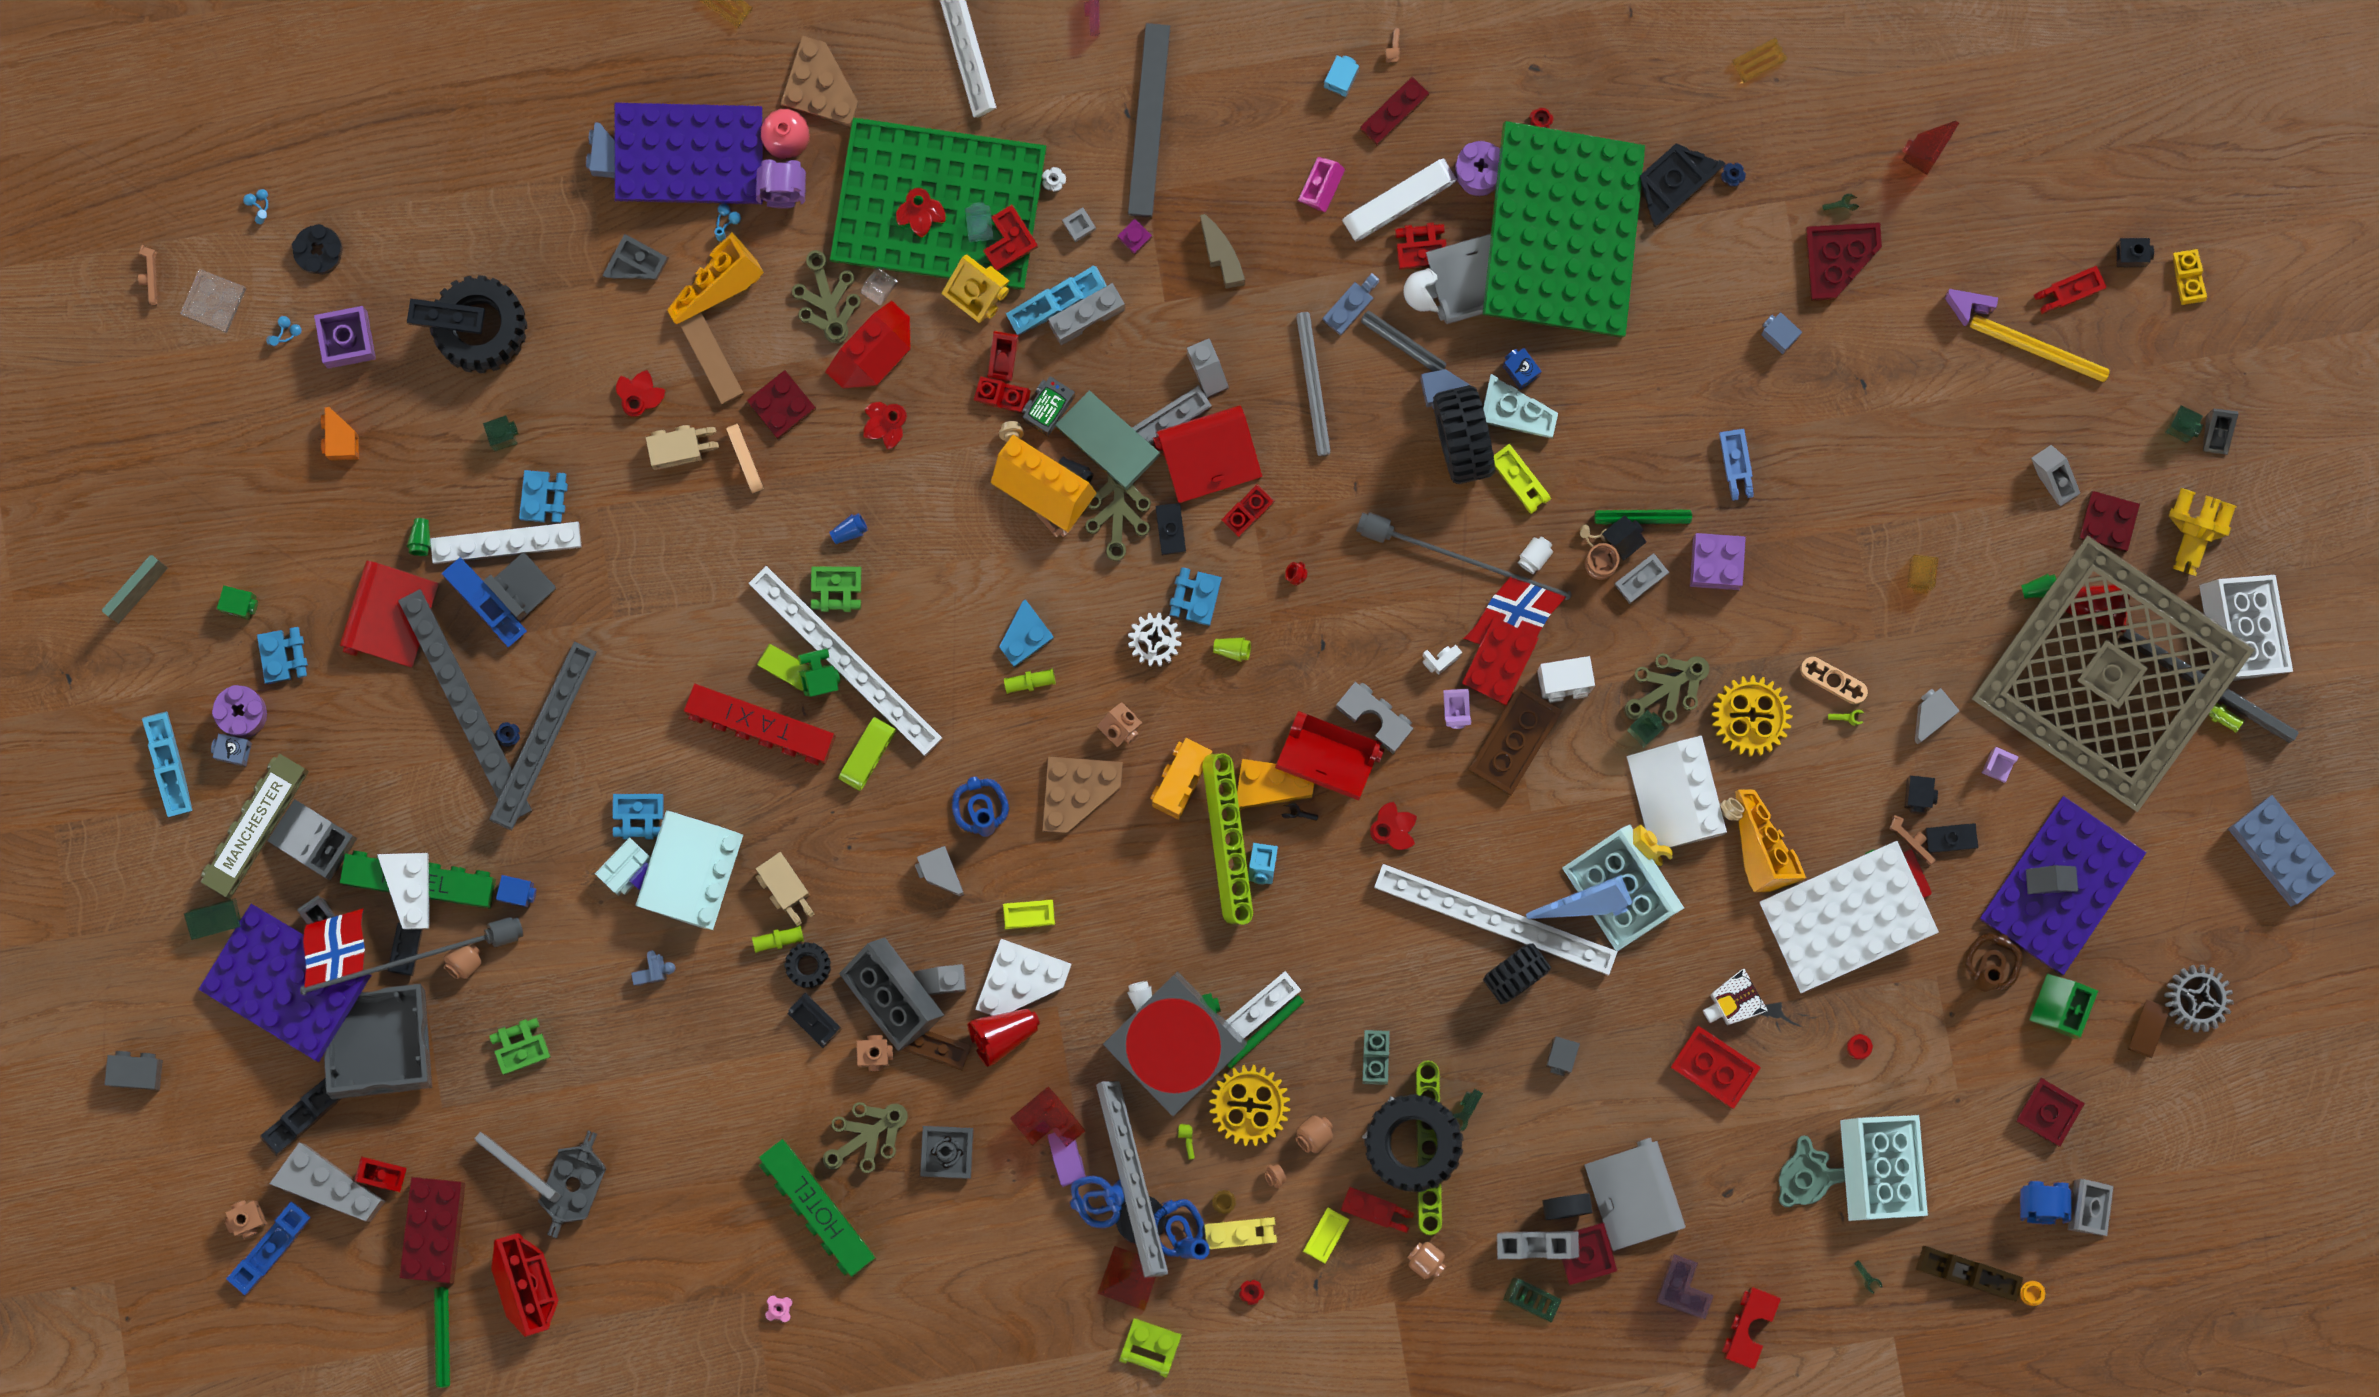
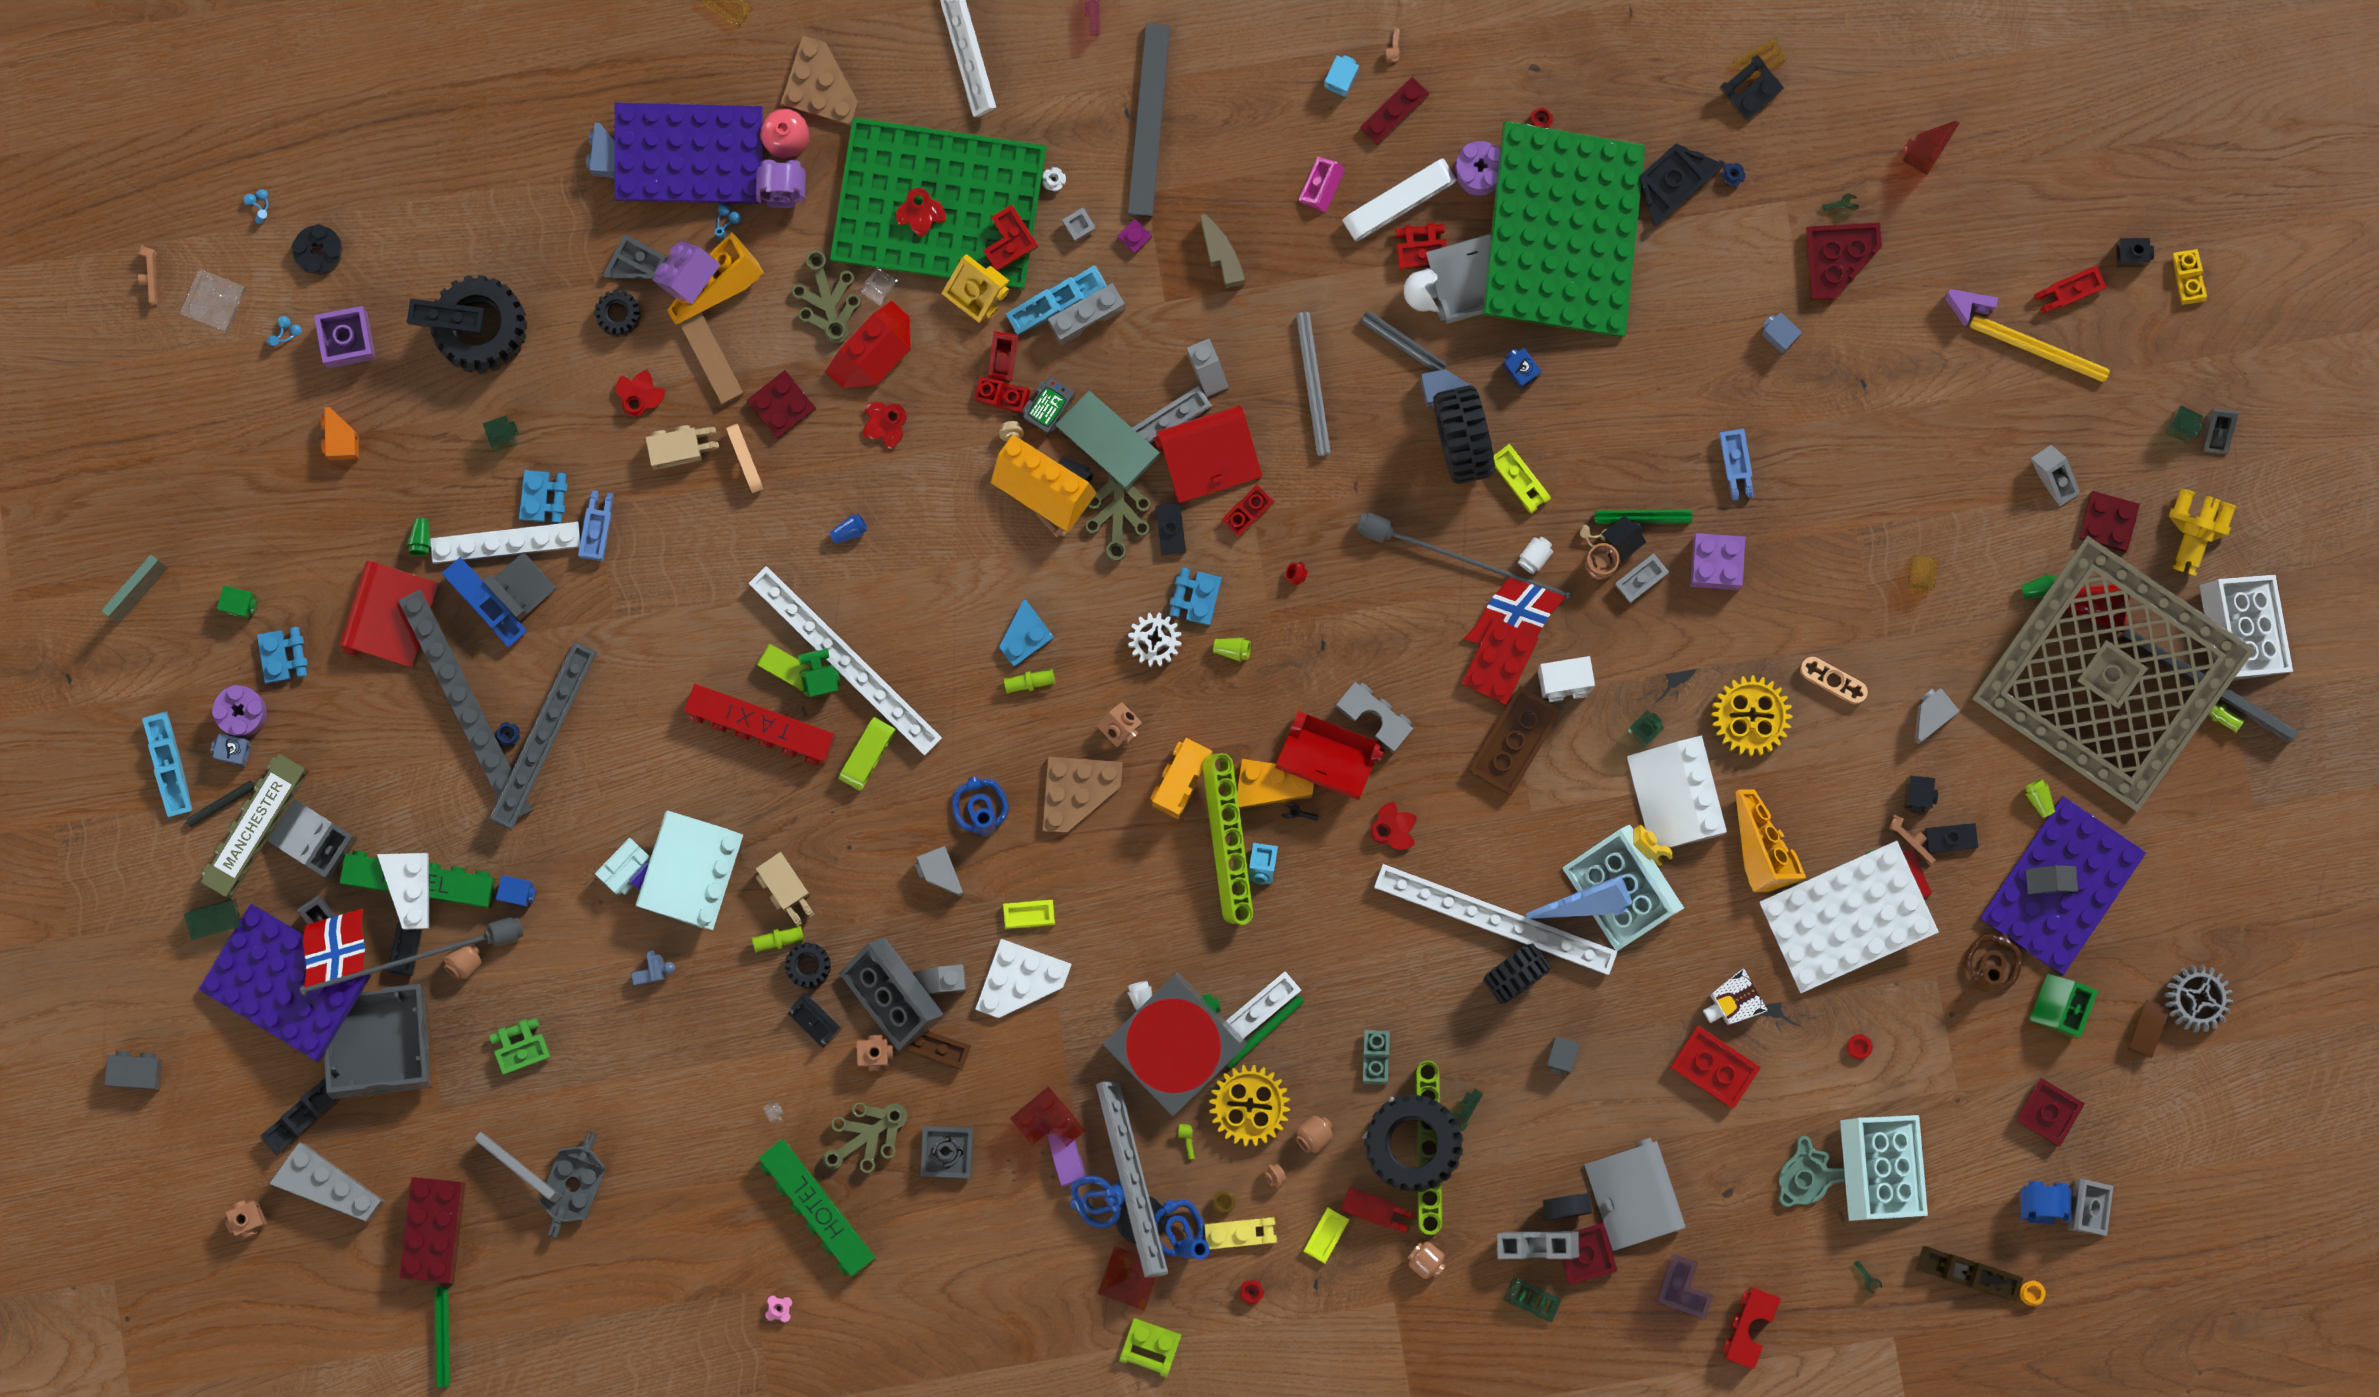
blue slope [227,1201,311,1295] -> none
red slope [354,1156,407,1192] -> none
red wedge [491,1233,559,1337] -> none
dark azure plate [613,794,664,839] -> none
bright green plate [811,566,862,612] -> none
clear light blue bracket [965,203,993,242] -> none
red cone [967,1009,1040,1067] -> none
sand blue plate [1322,273,1379,336] -> none
white bracket [1422,645,1462,675] -> none
lavender bracket [1443,689,1471,729] -> none
light aqua wing [1483,374,1558,439] -> none
olive plant [1624,653,1709,724] -> none
tan plate [1720,798,1744,821] -> none
lime hand [1828,710,1864,726] -> none
lavender panel [1982,747,2018,783] -> none
sand blue brick [2228,795,2336,907] -> none
none -> pearl dark grey bar [186,780,255,827]
none -> medium blue hinge [578,490,614,562]
none -> black tyre [595,289,641,337]
none -> medium lavender brick [652,240,720,304]
none -> clear plate [762,1101,784,1124]
none -> black plate [1719,55,1784,120]
none -> lime cone [2025,779,2056,818]

